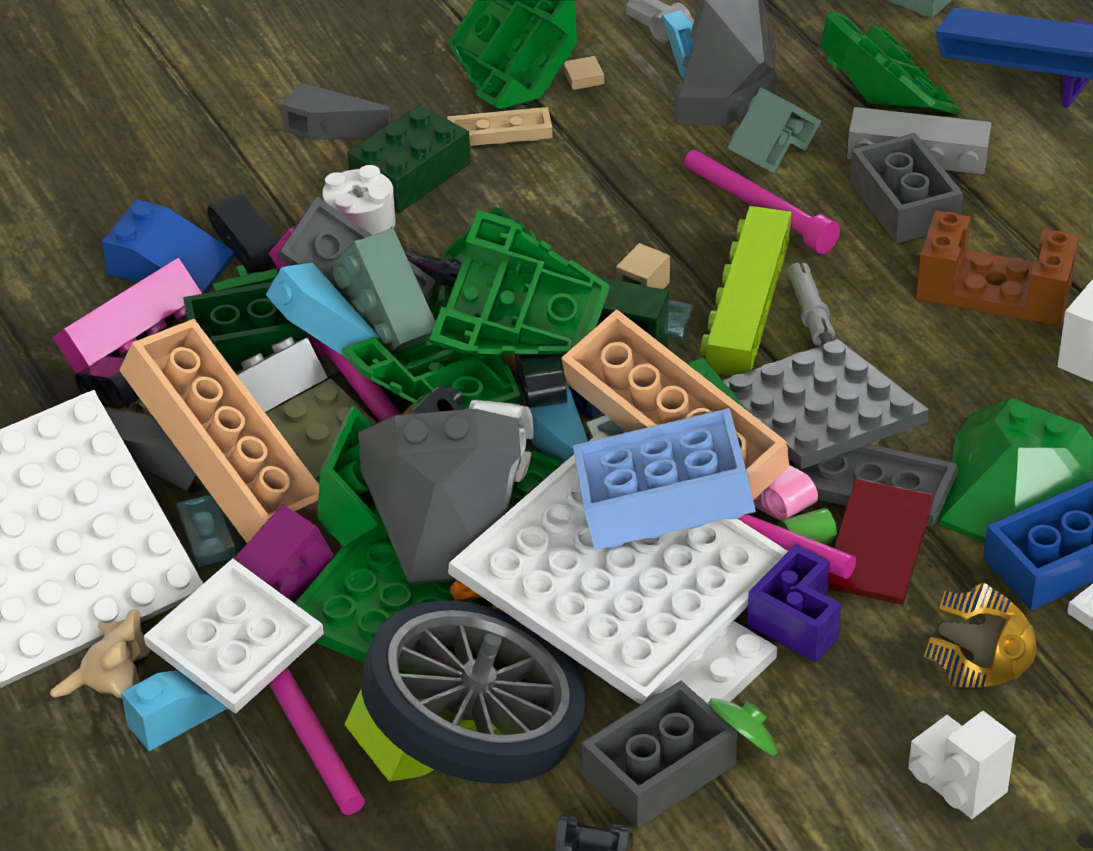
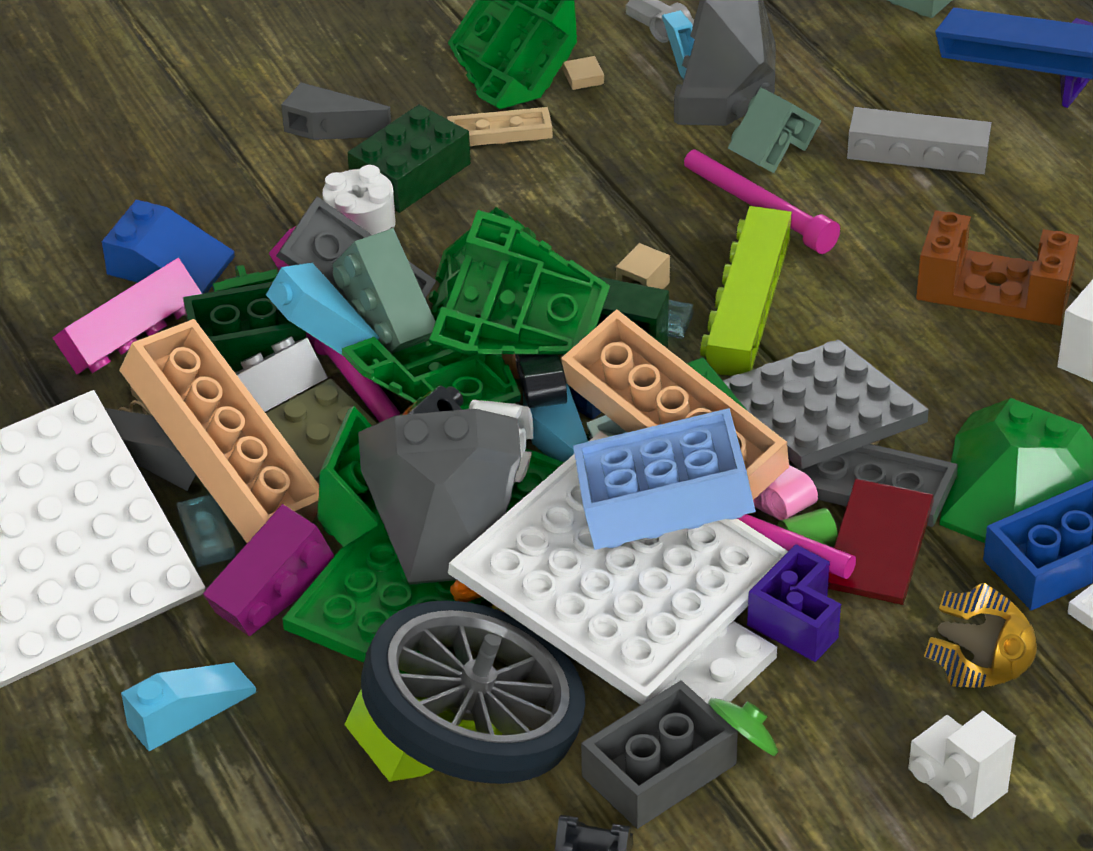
tan animal [50,609,150,698] -> none
black beam [75,357,140,408] -> none
white plate [144,558,324,714] -> none
black beam [207,194,279,273] -> none
dark pink piece [269,667,365,815] -> none
black pin [405,251,462,286] -> none
light grey pin [787,263,836,346] -> none
green wedge [820,11,962,115] -> none
dark grey brick [850,133,963,244] -> none

